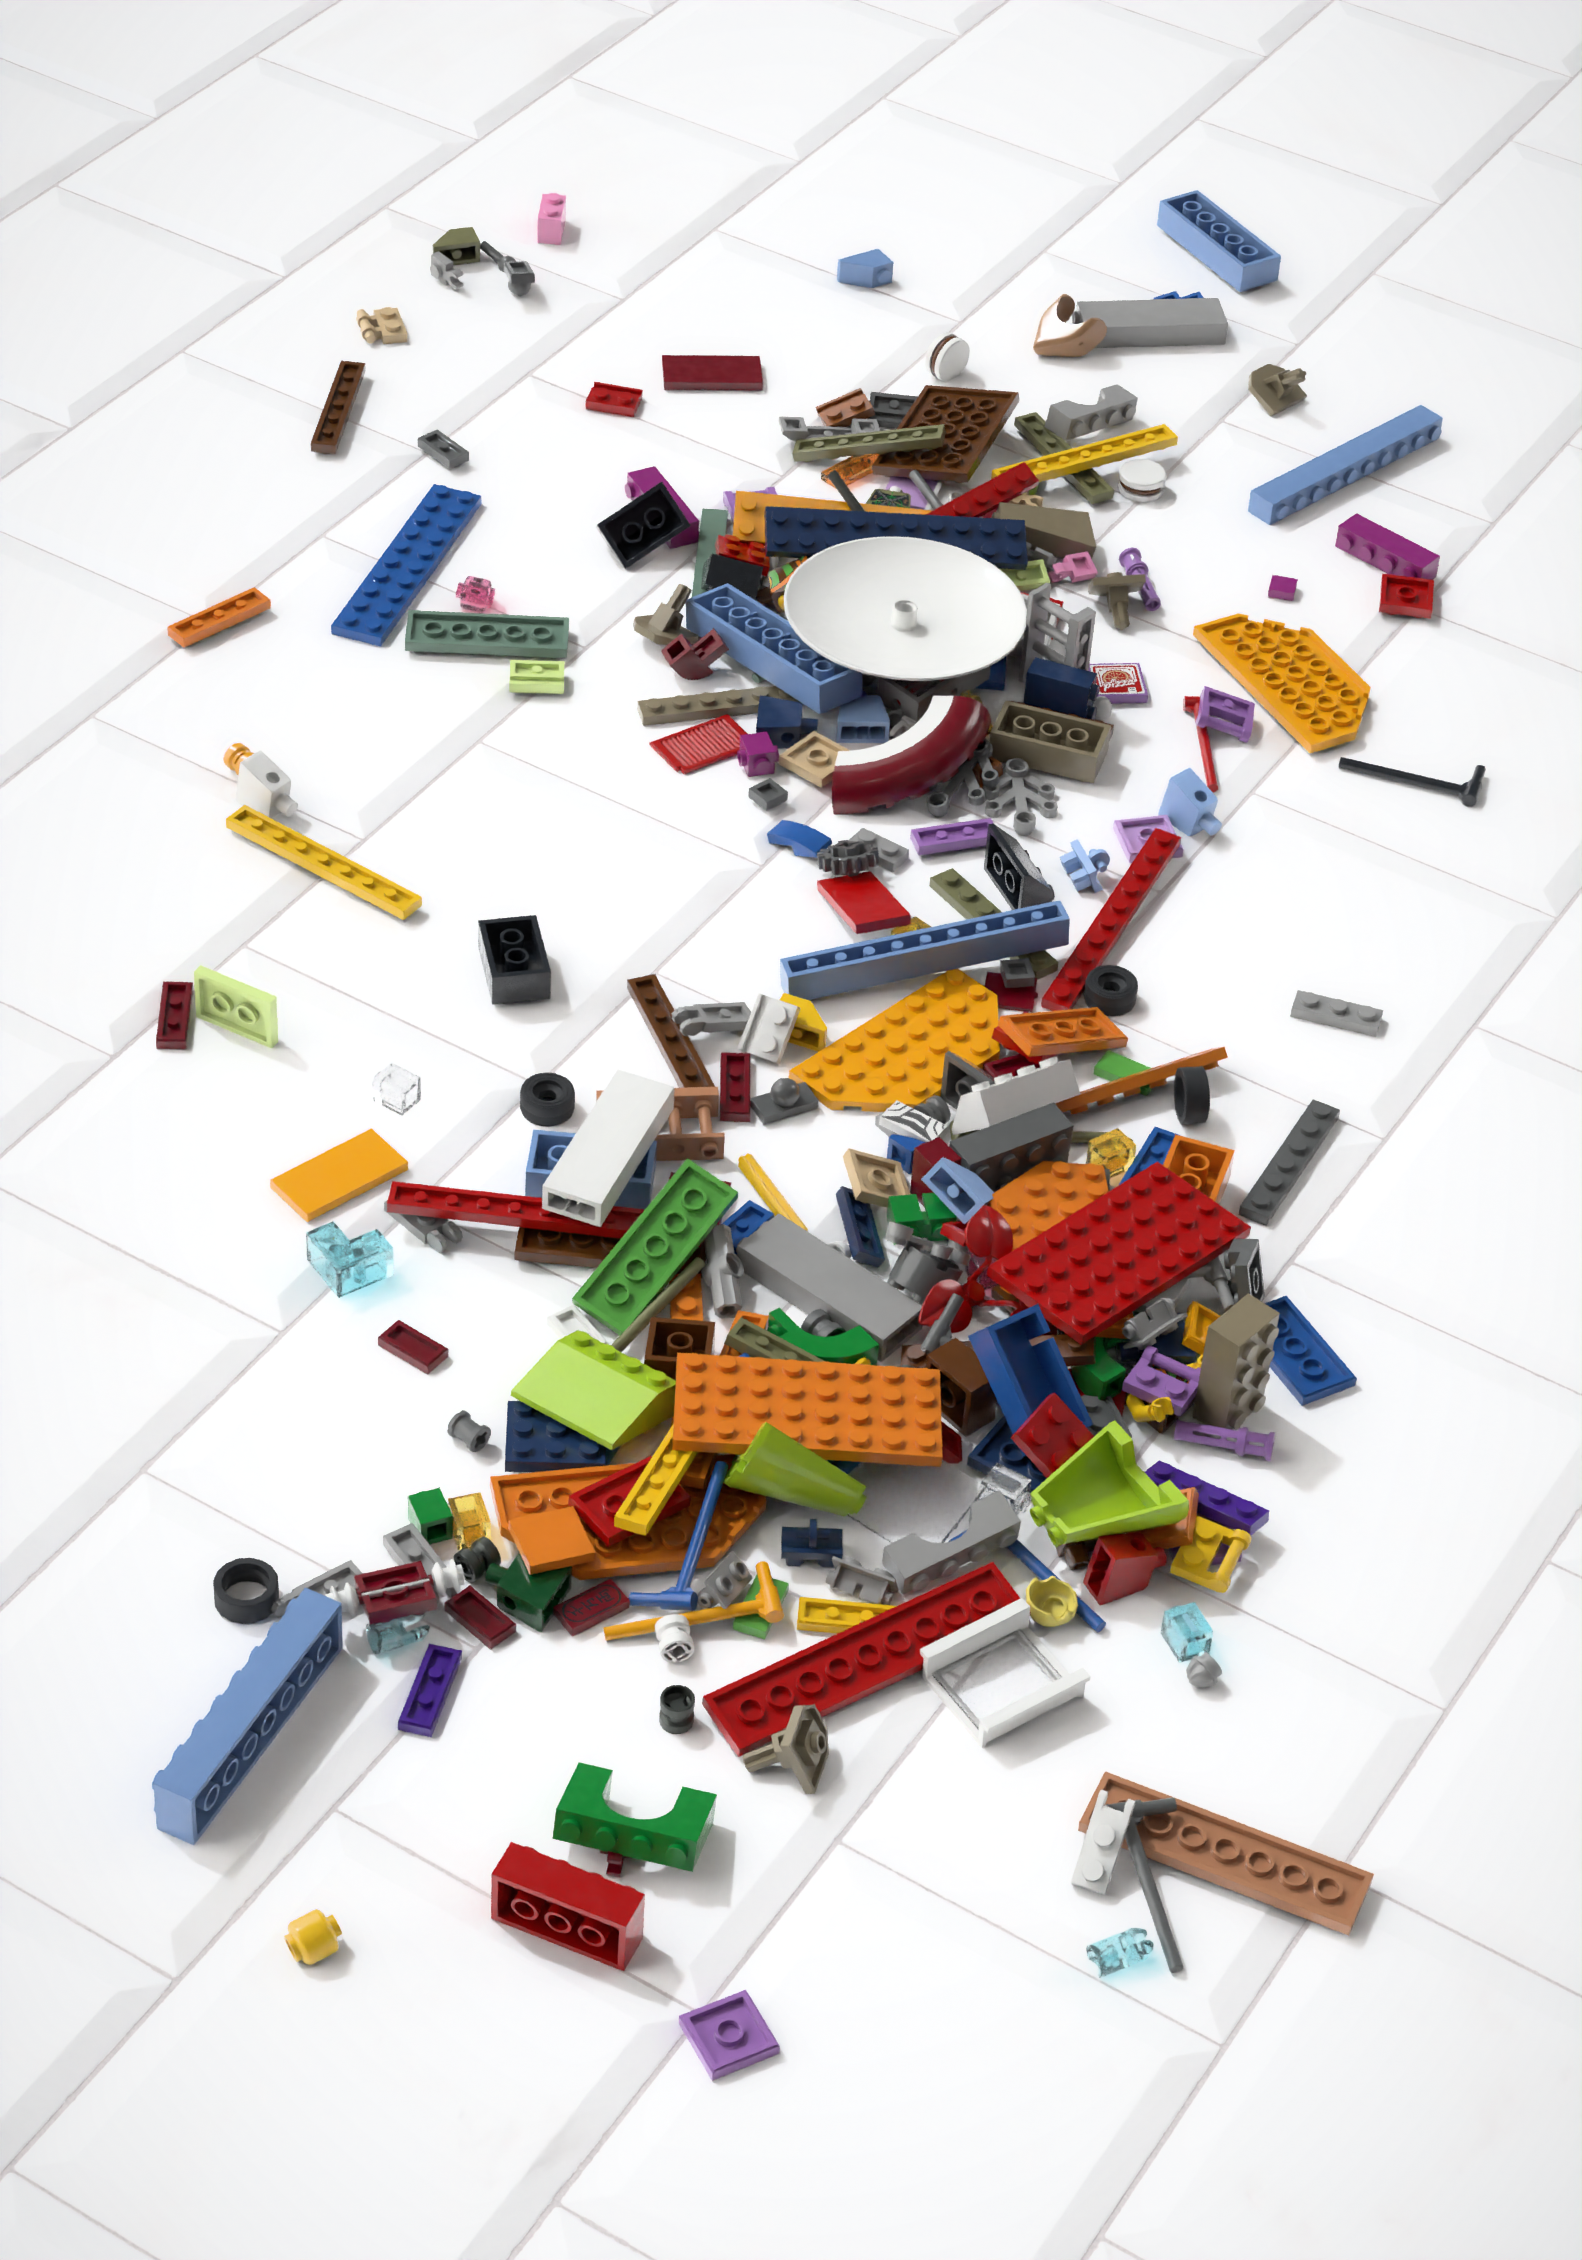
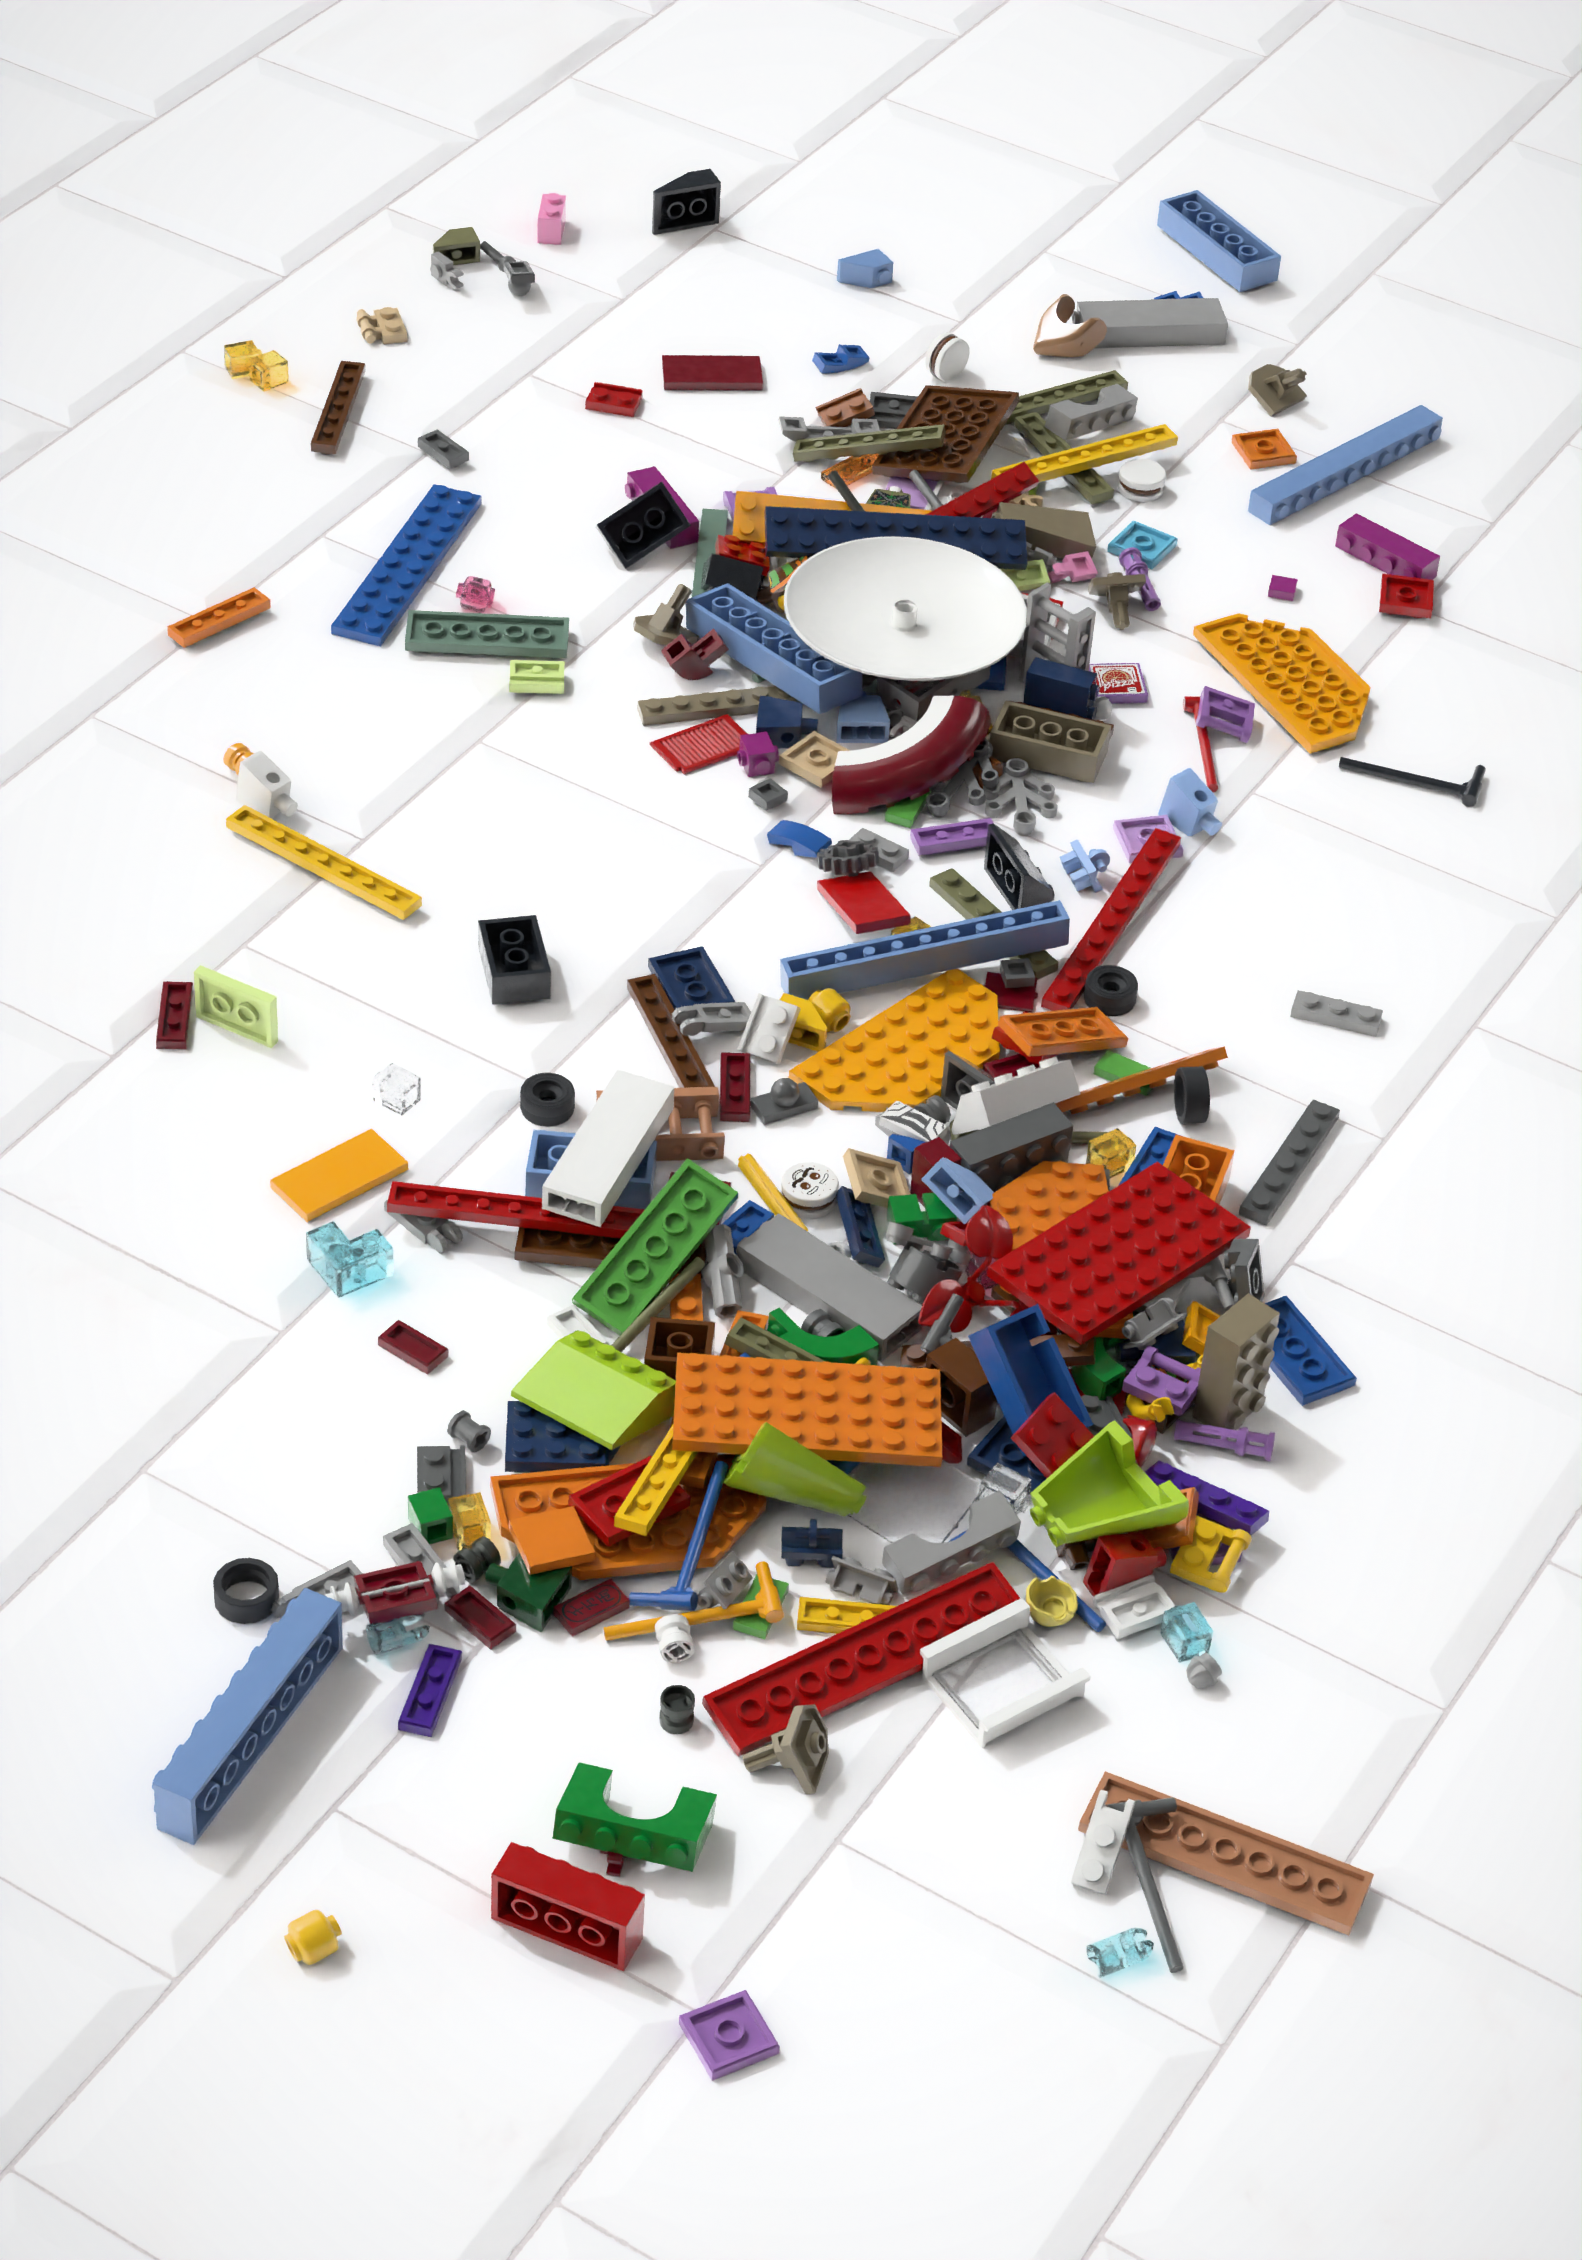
none -> clear yellow brick [223,340,264,379]
none -> clear yellow panel [249,350,289,392]
none -> dark grey plate [417,1445,466,1504]
none -> dark blue plate [648,946,735,1010]
none -> black slope [652,168,721,235]
none -> white head [781,1162,839,1219]
none -> yellow head [808,988,851,1032]
none -> blue slope [812,344,870,374]
none -> bright green tile [885,788,931,828]
none -> olive plate [1006,370,1129,424]
none -> white plate [1093,1574,1178,1639]
none -> medium azure tile [1107,520,1178,570]
none -> red hair [1123,1415,1157,1468]
none -> orange tile [1231,428,1297,470]

